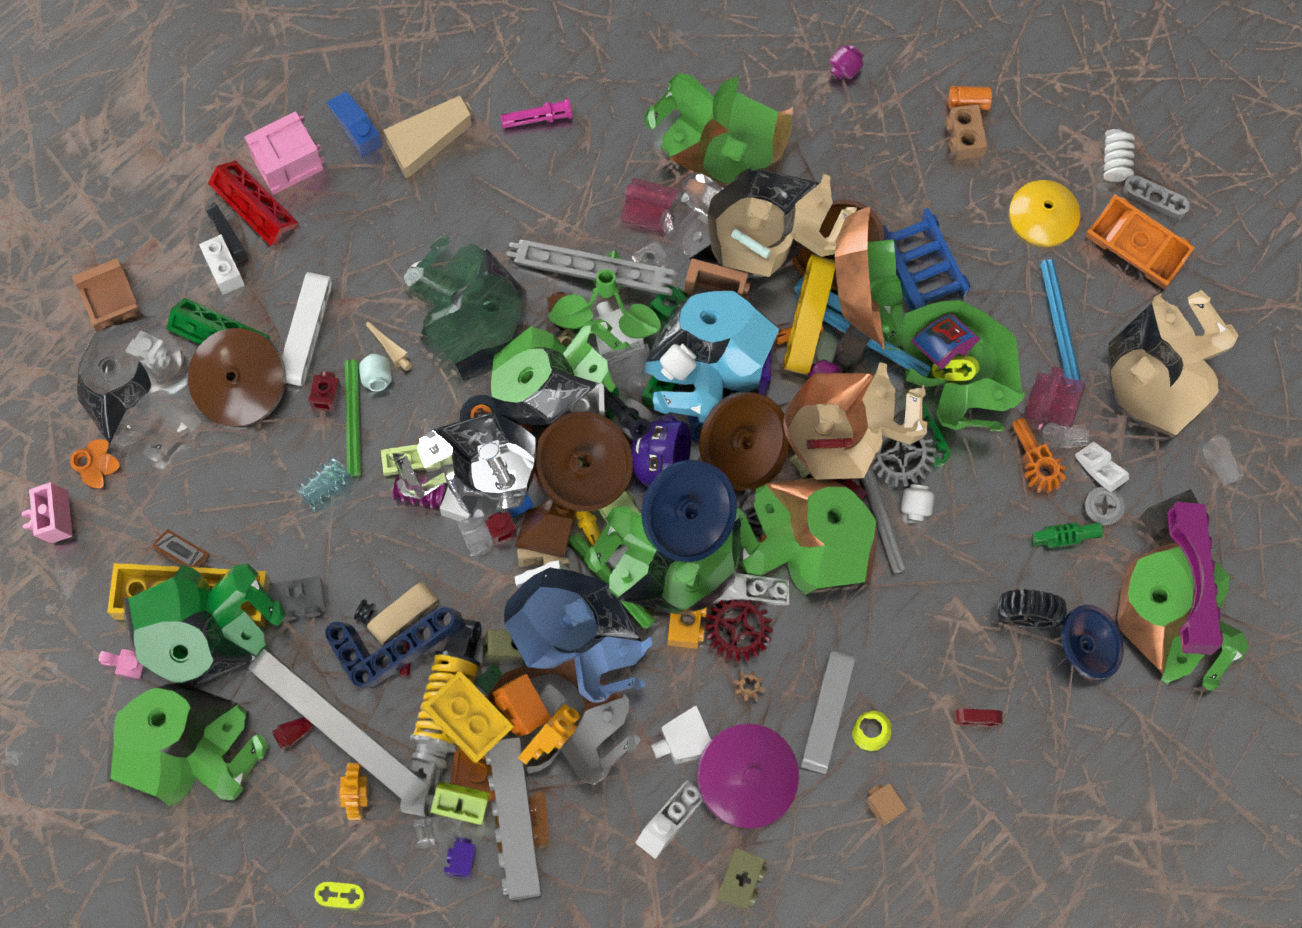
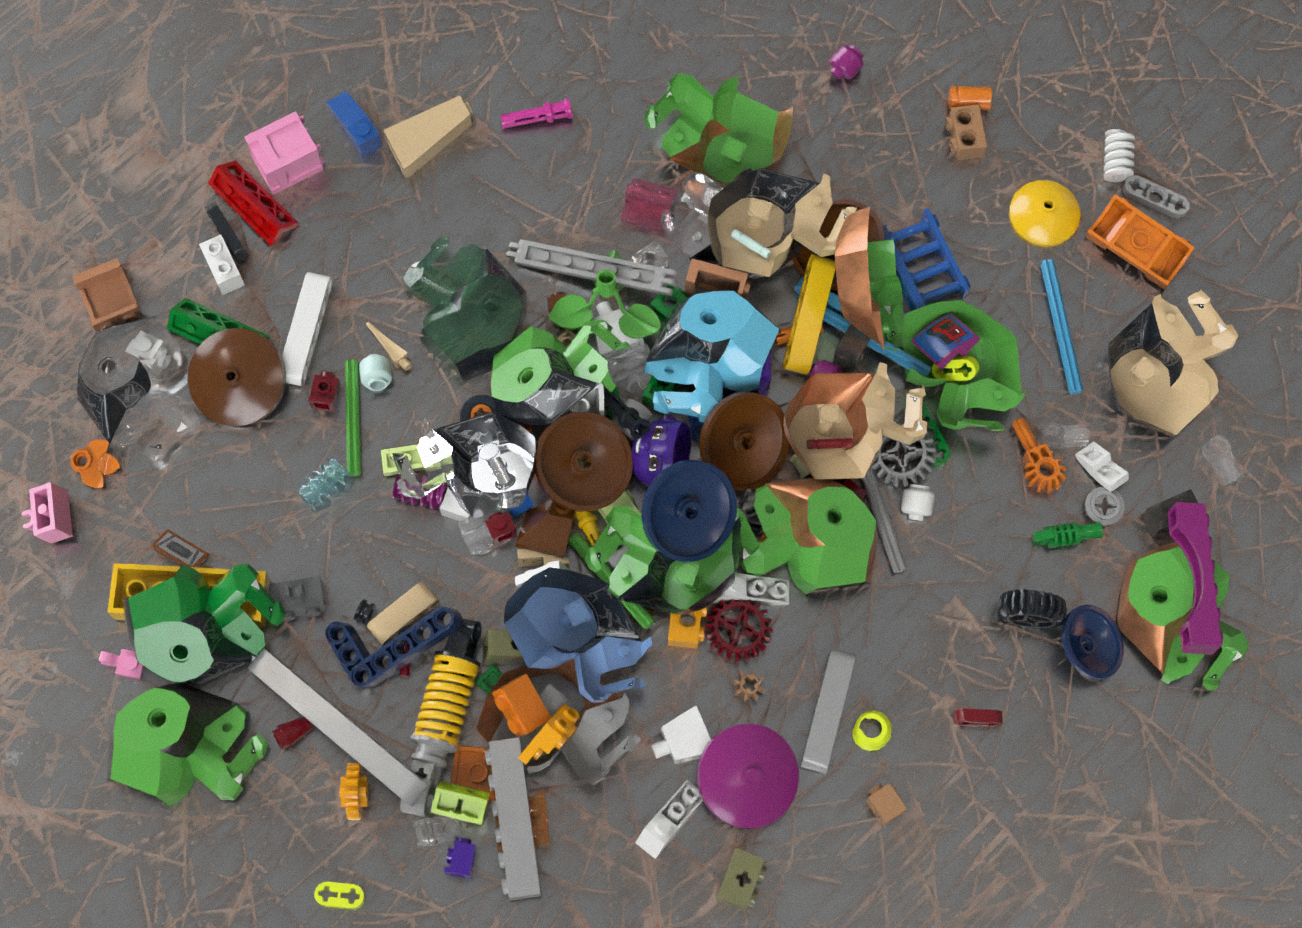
yellow plate [421,671,514,764] -> none
white head [660,343,697,381] -> none
clear pink bracket [1025,367,1085,427] -> none

